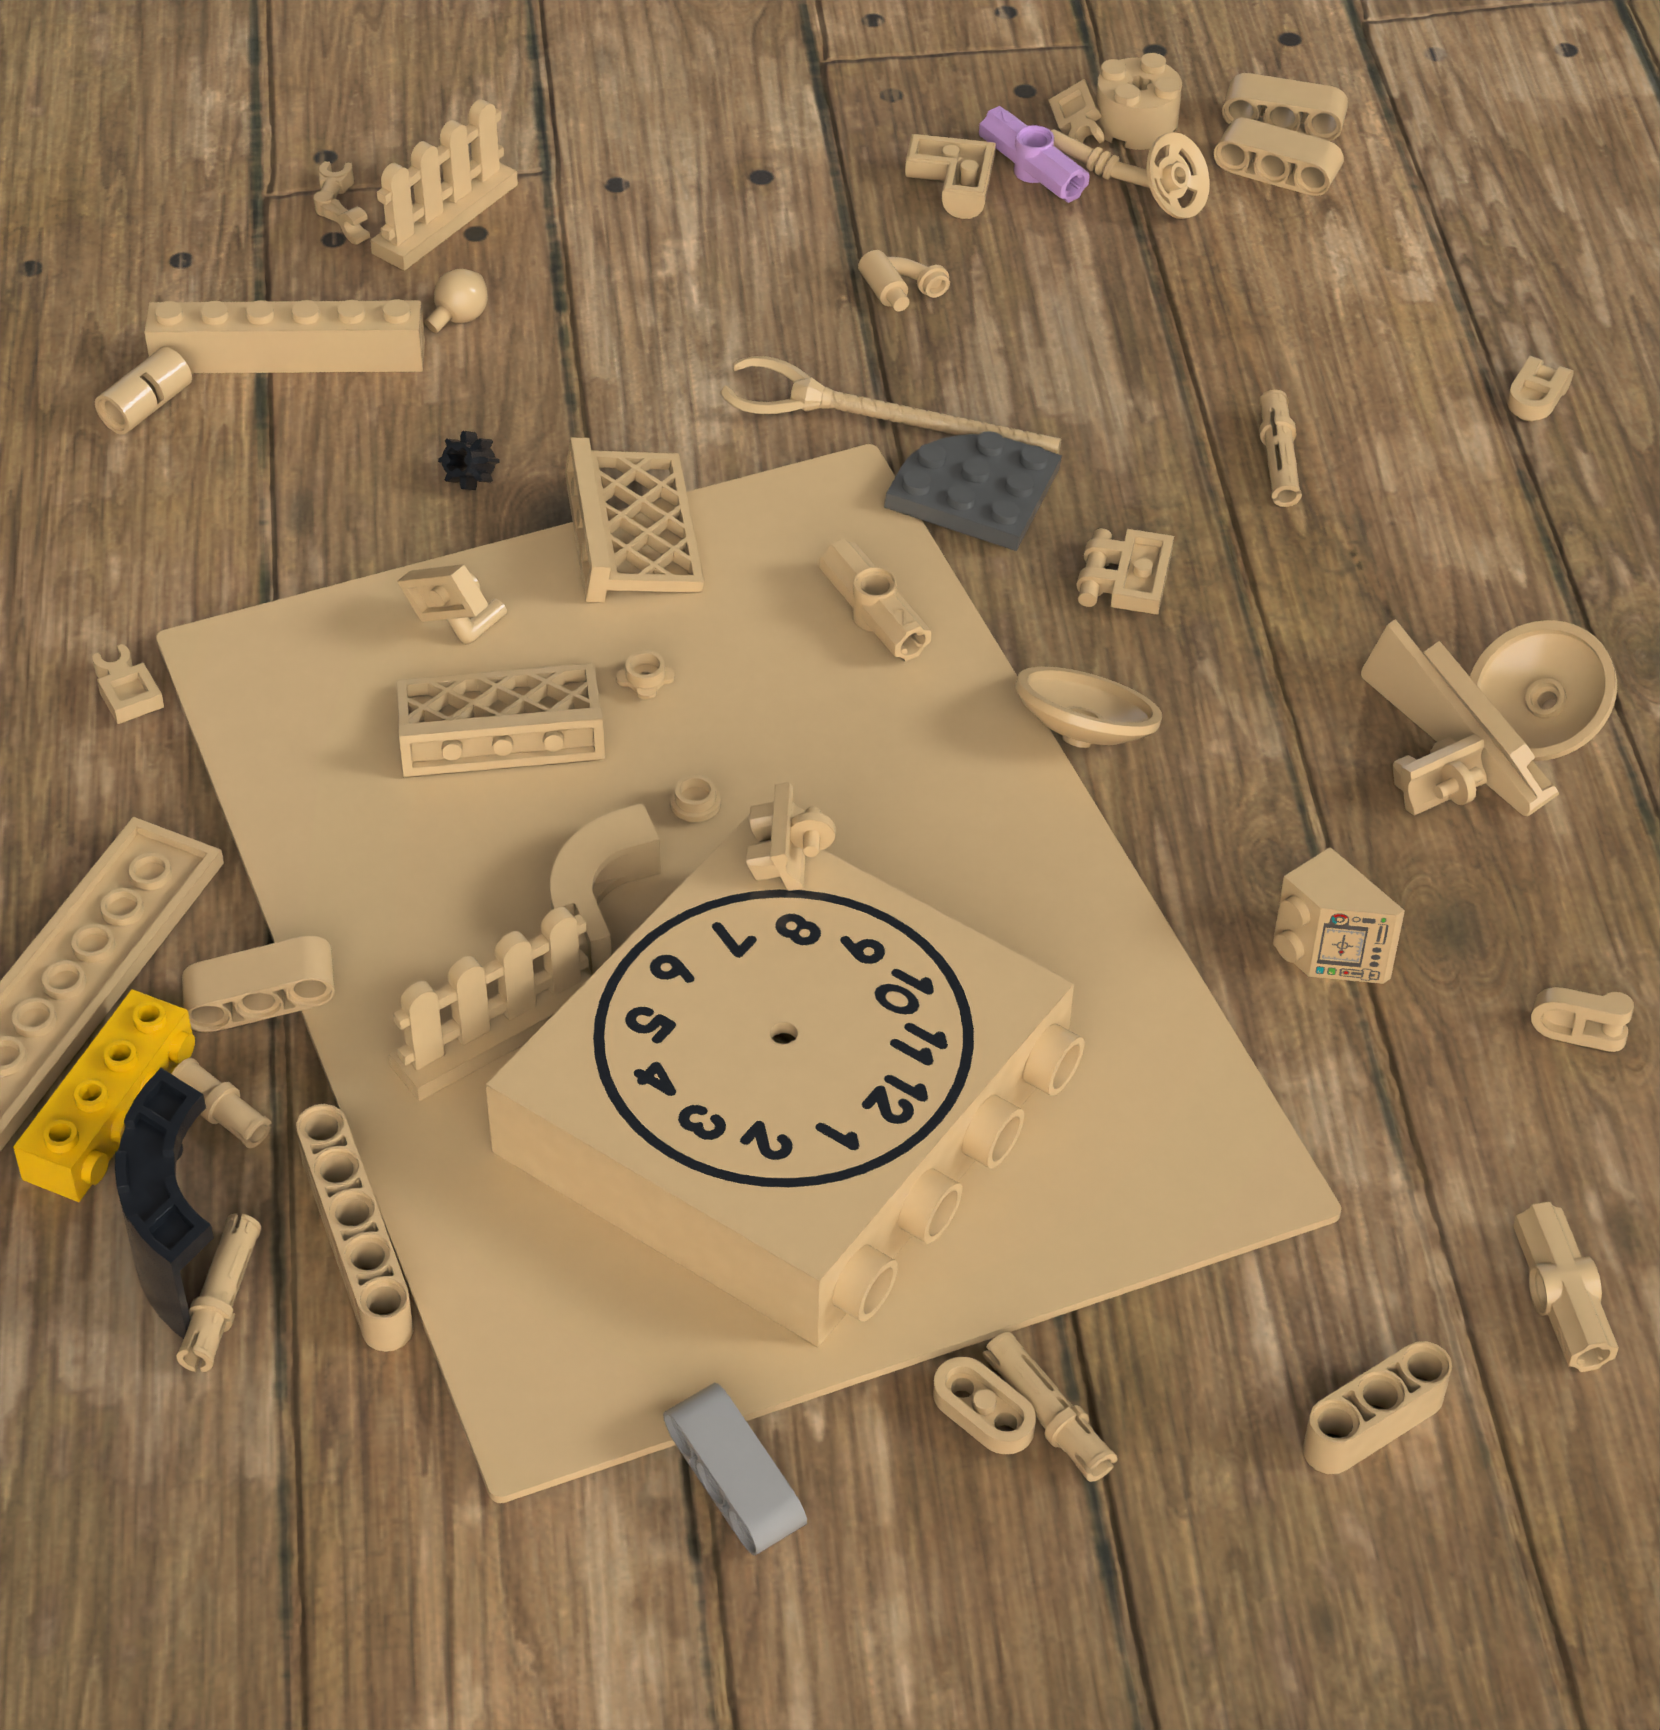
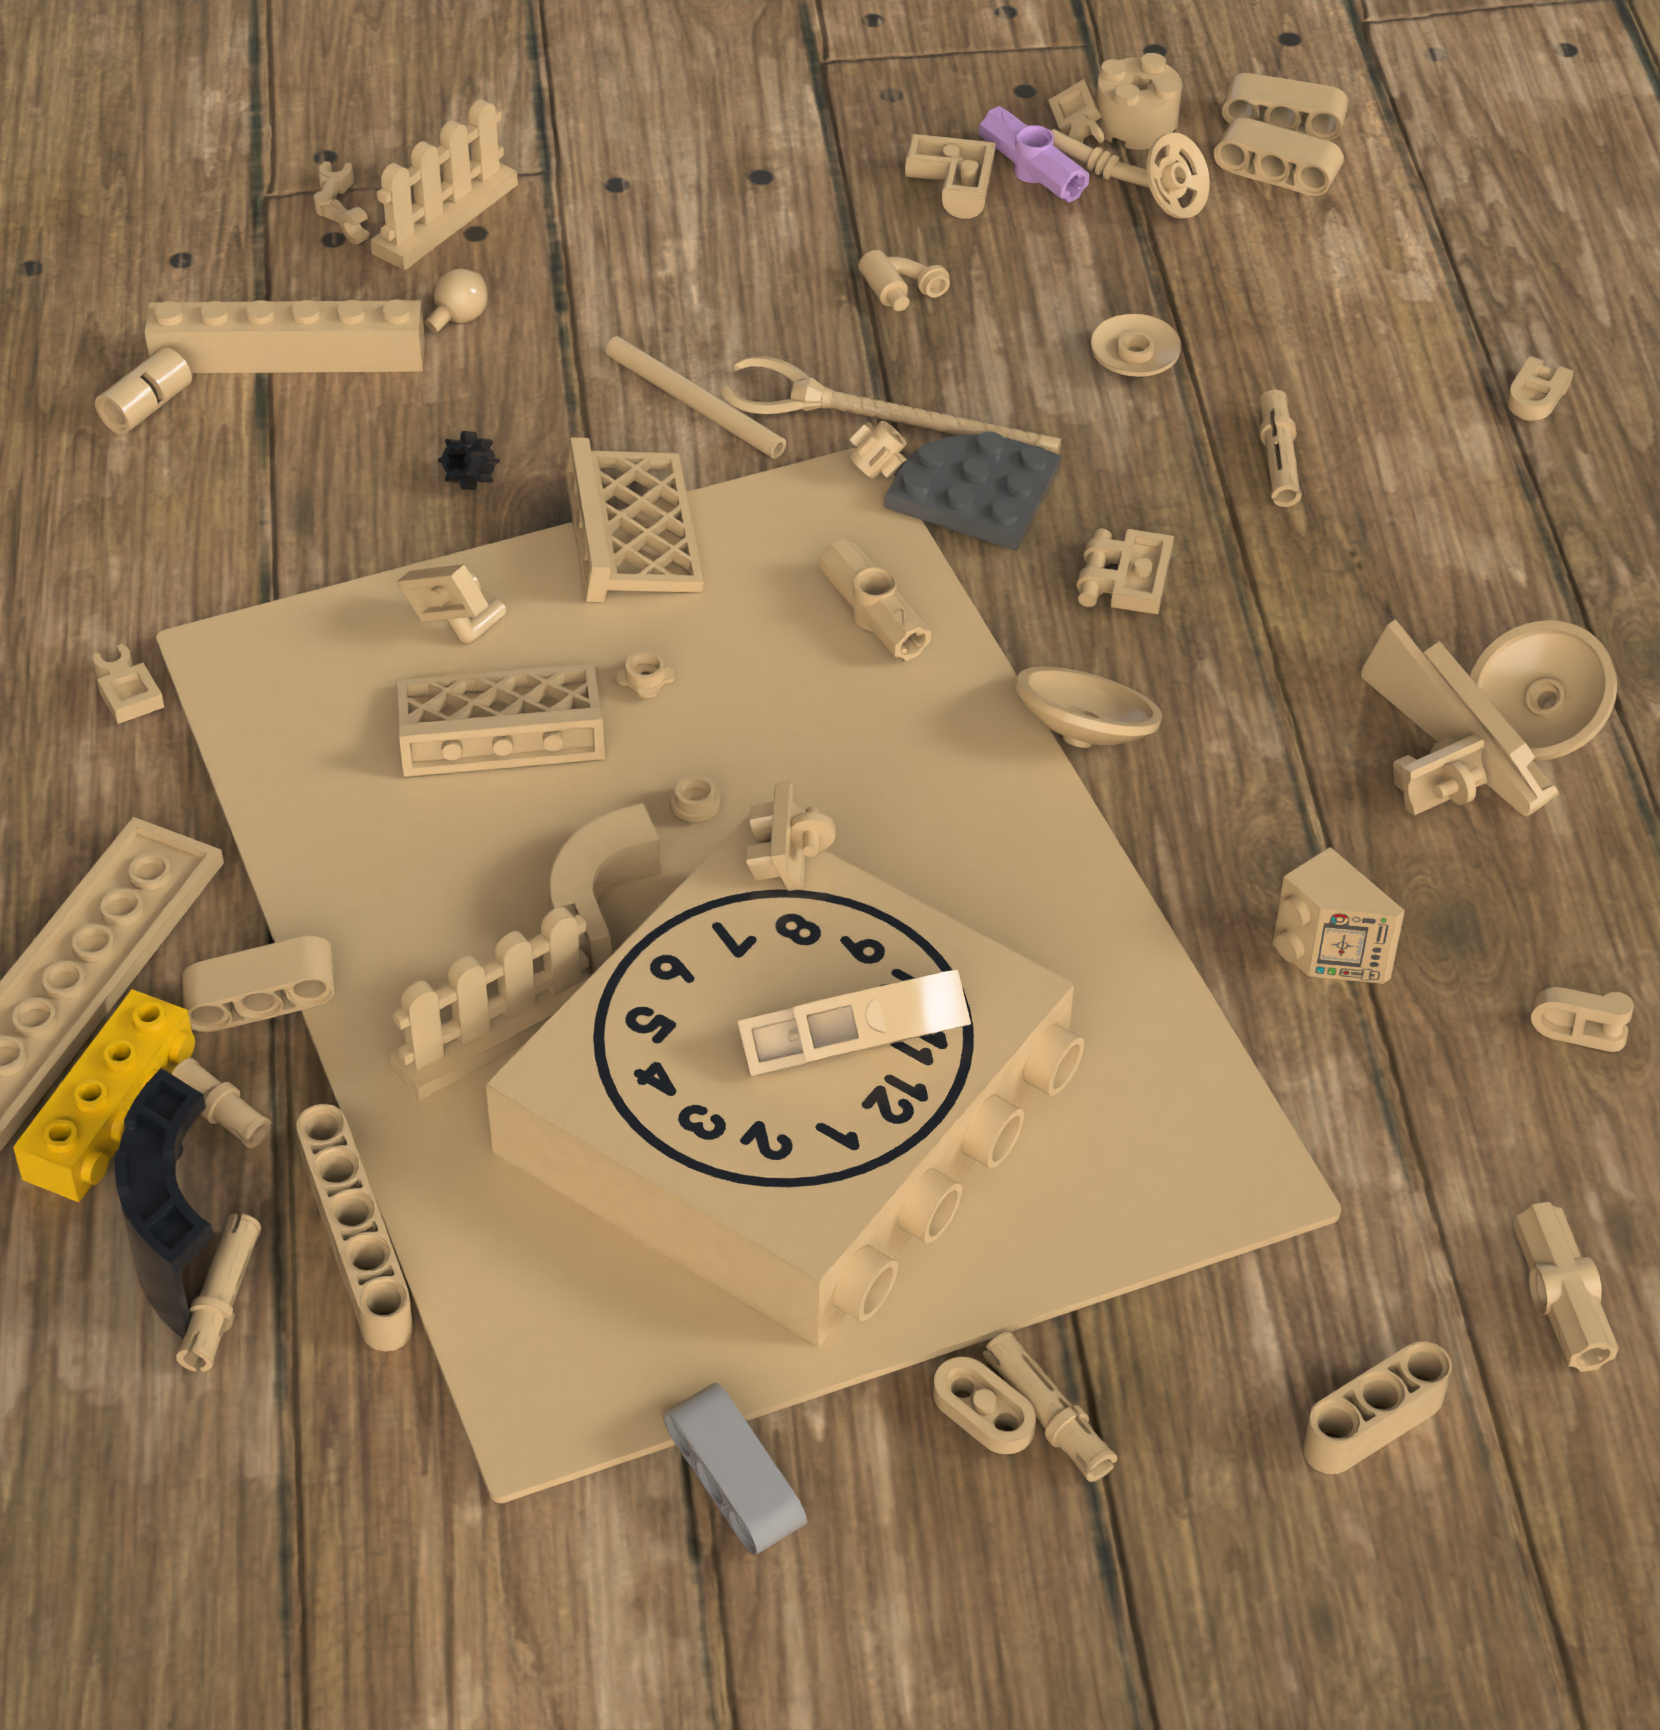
none -> tan piece [606,336,786,459]
none -> tan slope [738,969,971,1077]
none -> tan gear [849,421,907,479]
none -> tan dish [1091,314,1181,377]

